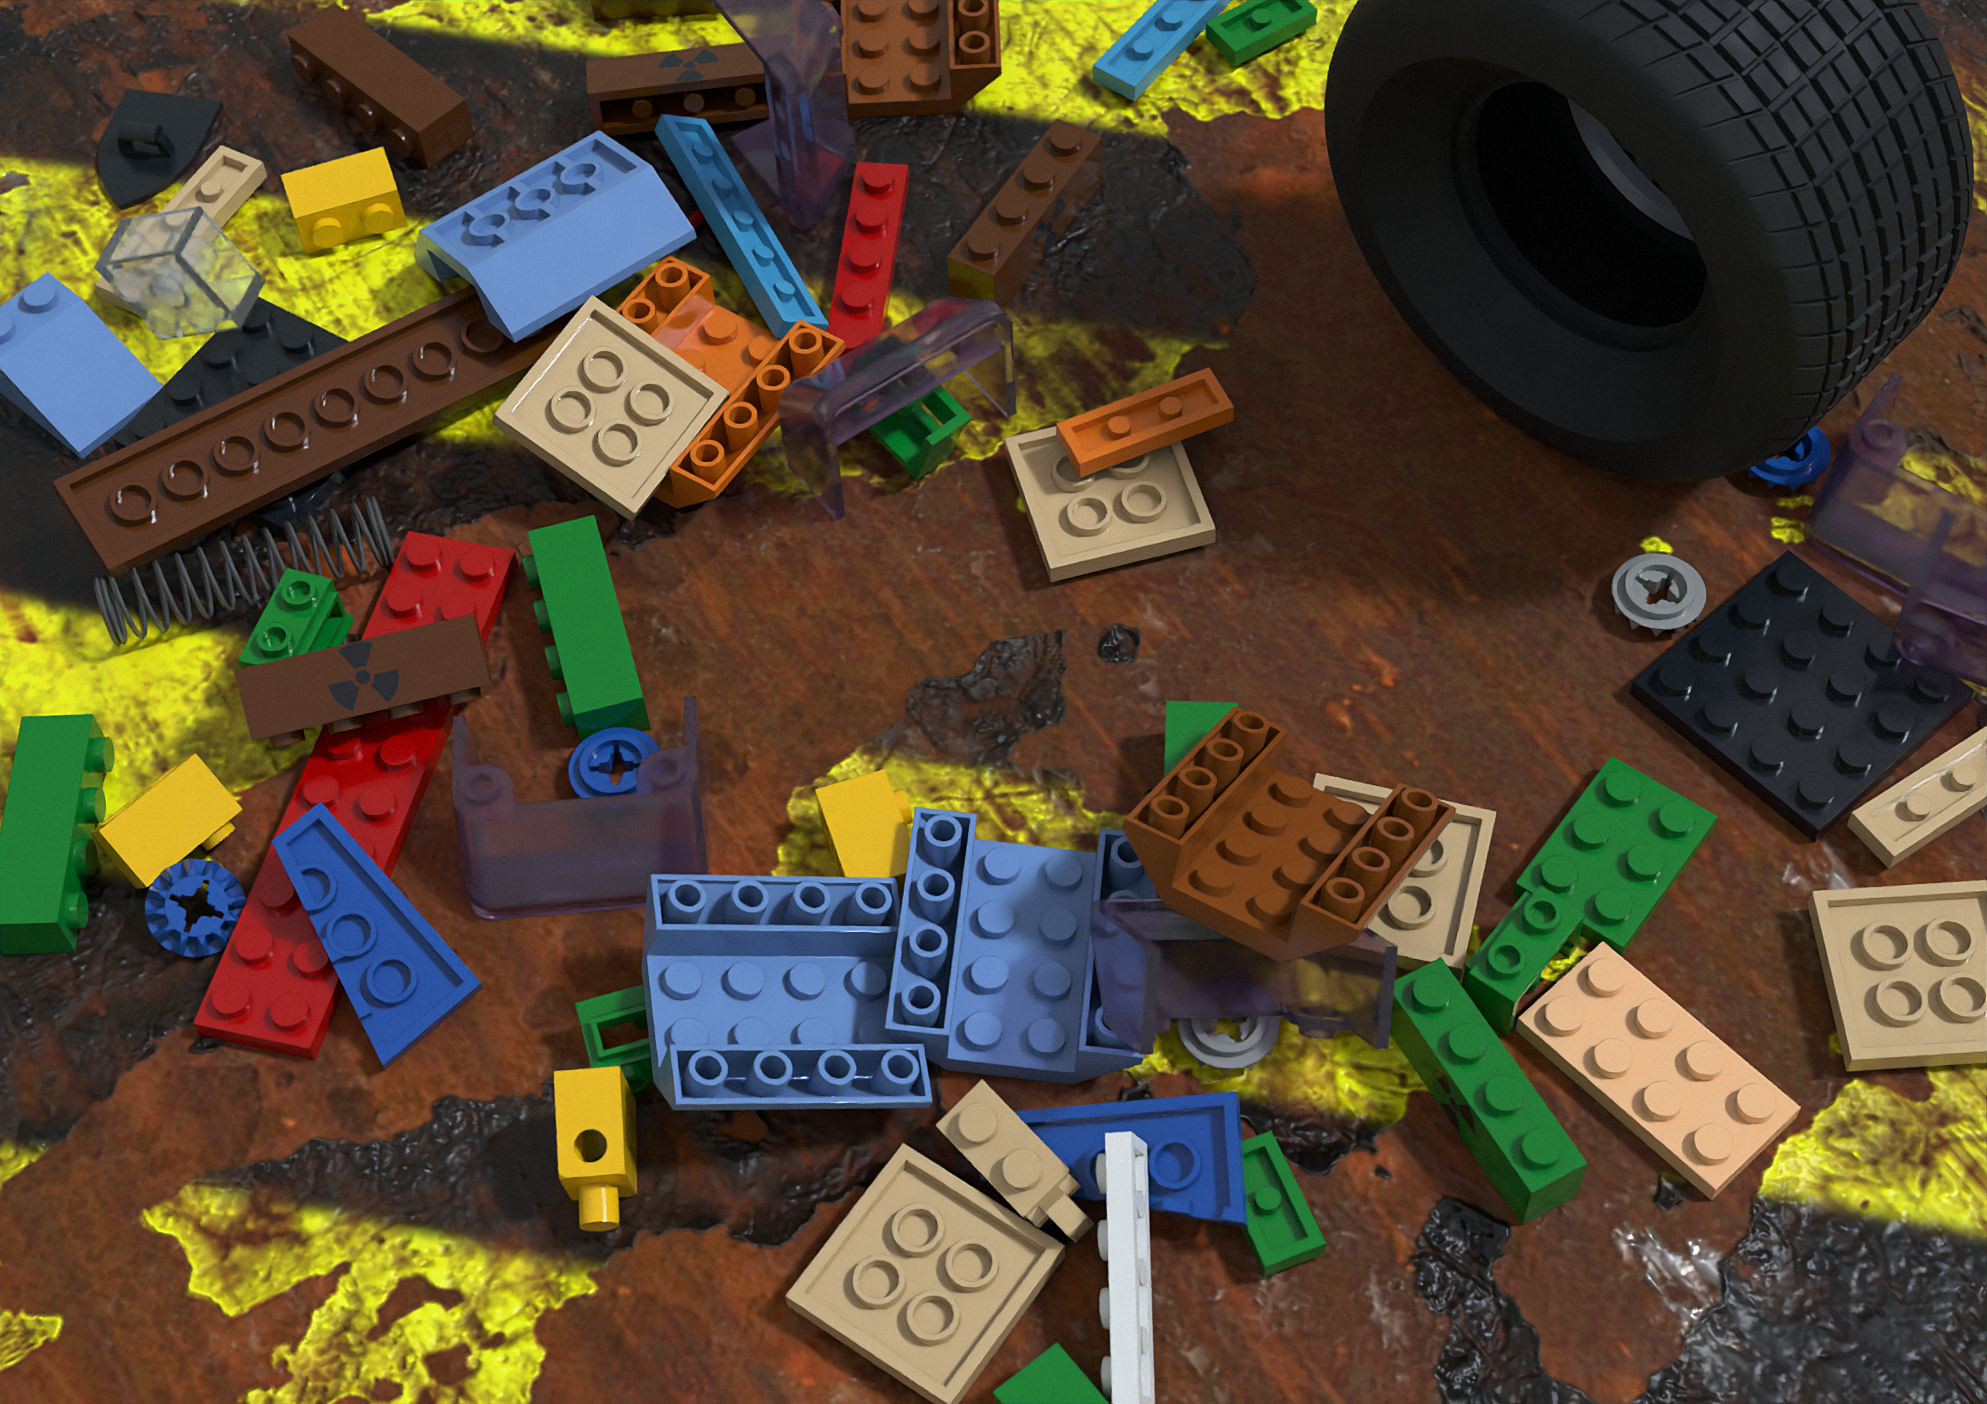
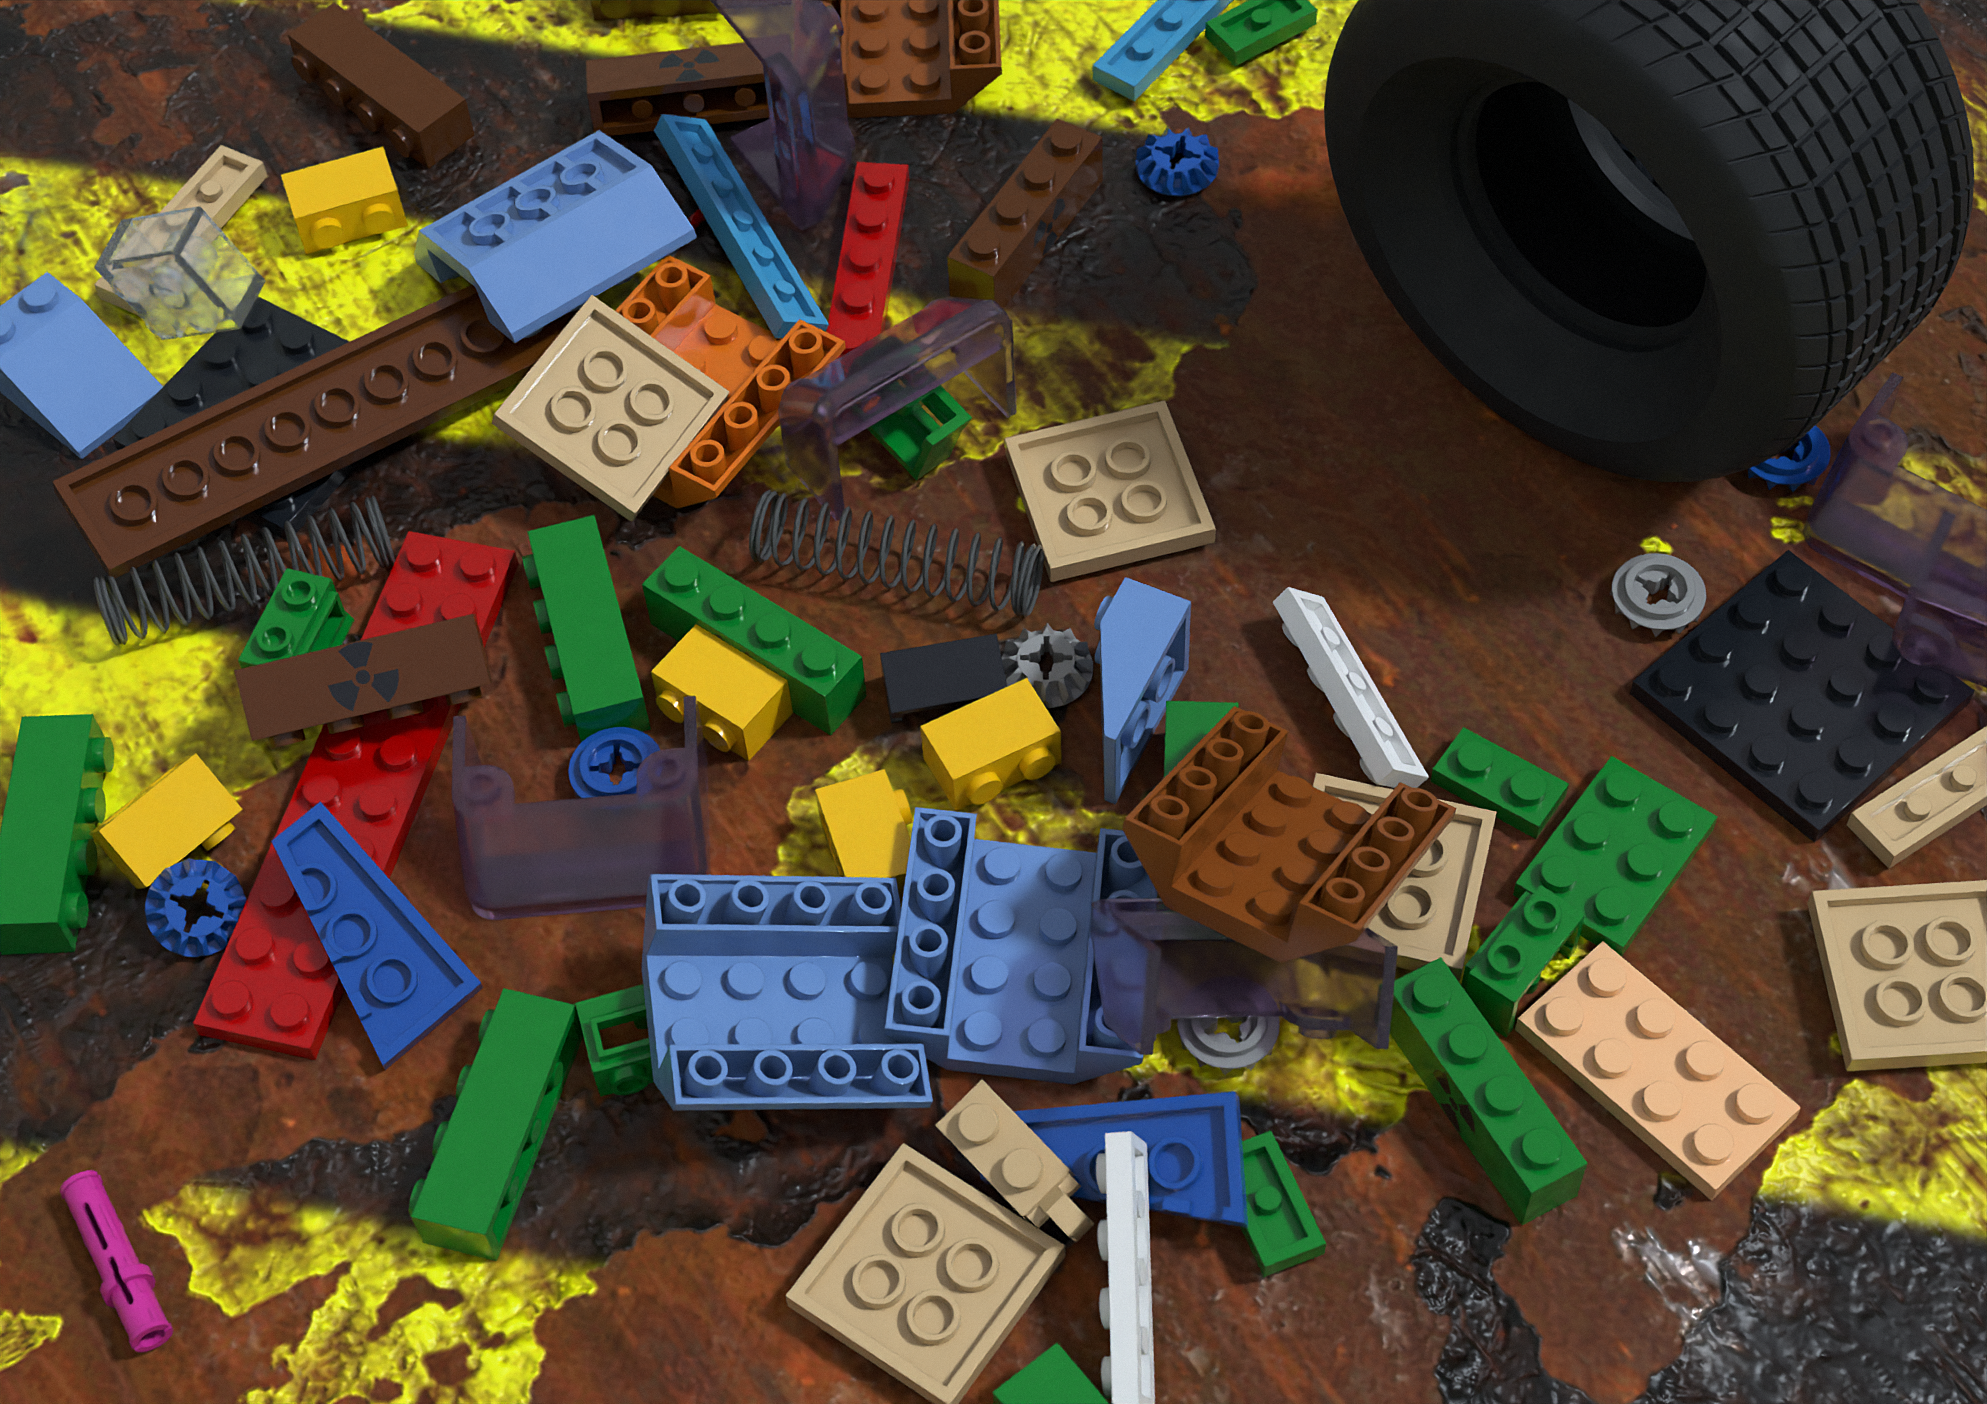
black shield [98,89,223,211] -> none
yellow torso [554,1066,637,1231] -> none
orange plate [1056,367,1234,478] -> none
none -> dark pink pin [60,1170,173,1352]
none -> green brick [409,988,583,1261]
none -> green brick [642,546,867,736]
none -> yellow brick [651,624,793,761]
none -> dark grey piece [749,490,1044,618]
none -> black hinge [880,633,1007,724]
none -> yellow brick [920,678,1062,811]
none -> light grey gear [1002,623,1093,708]
none -> medium blue slope [1094,577,1191,804]
none -> blue gear [1136,127,1219,196]
none -> white plate [1273,587,1429,788]
none -> green plate [1431,727,1569,839]

